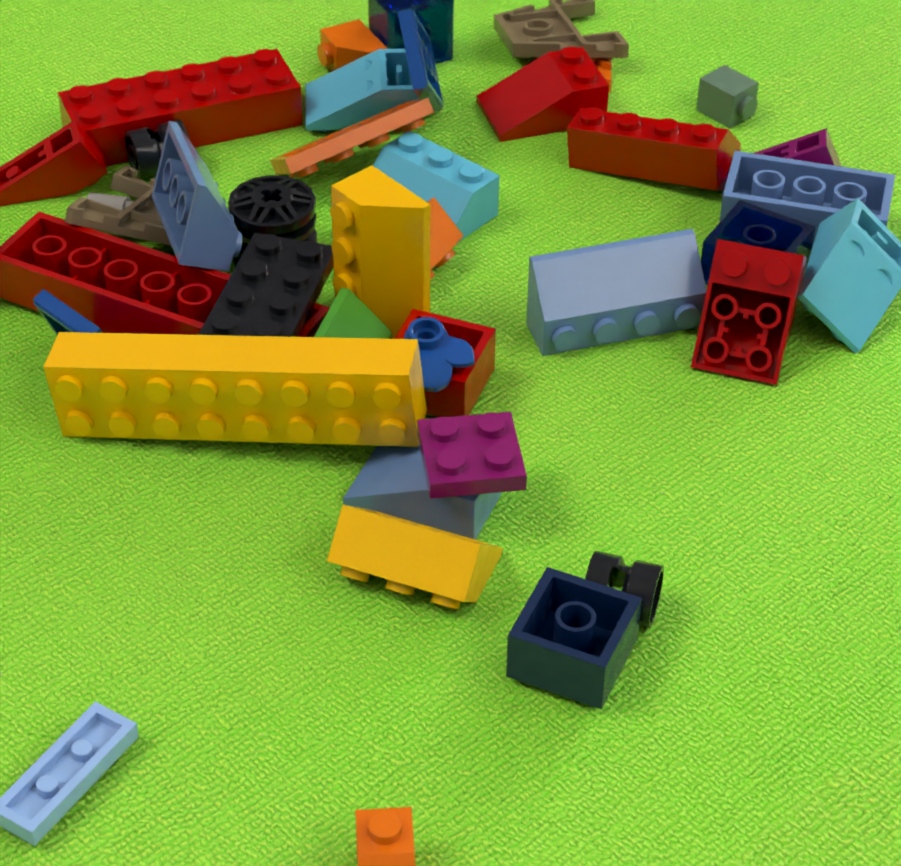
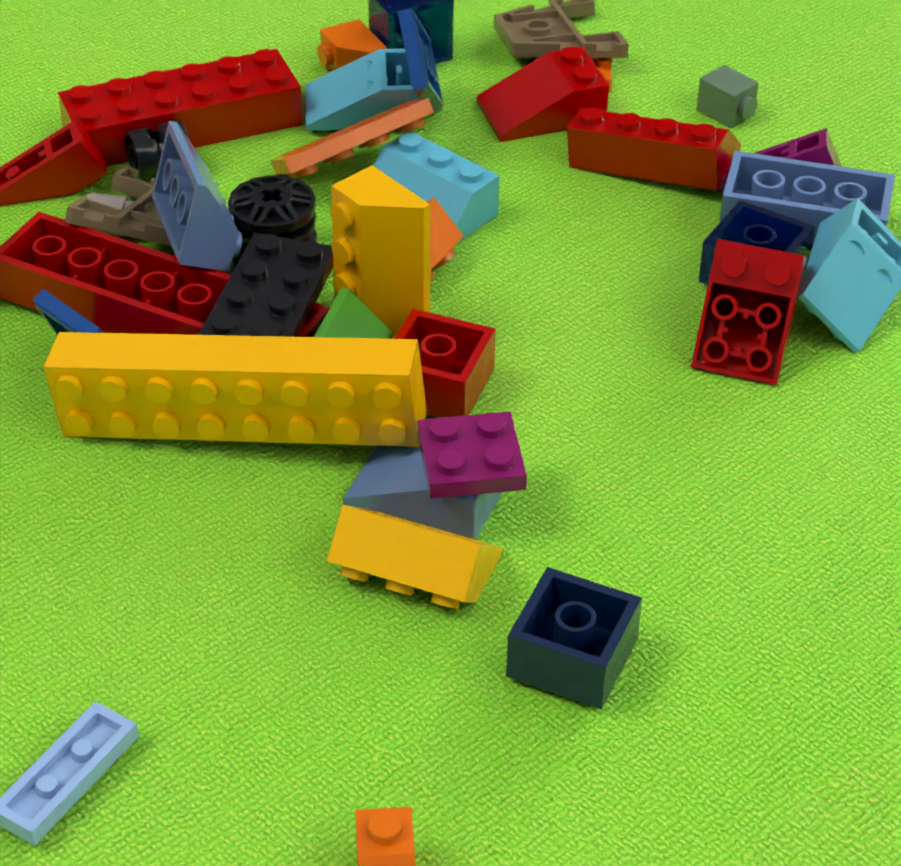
blue plate [404,317,474,392] -> none
medium blue slope [526,229,707,356] -> none
black wheel [585,550,664,629] -> none

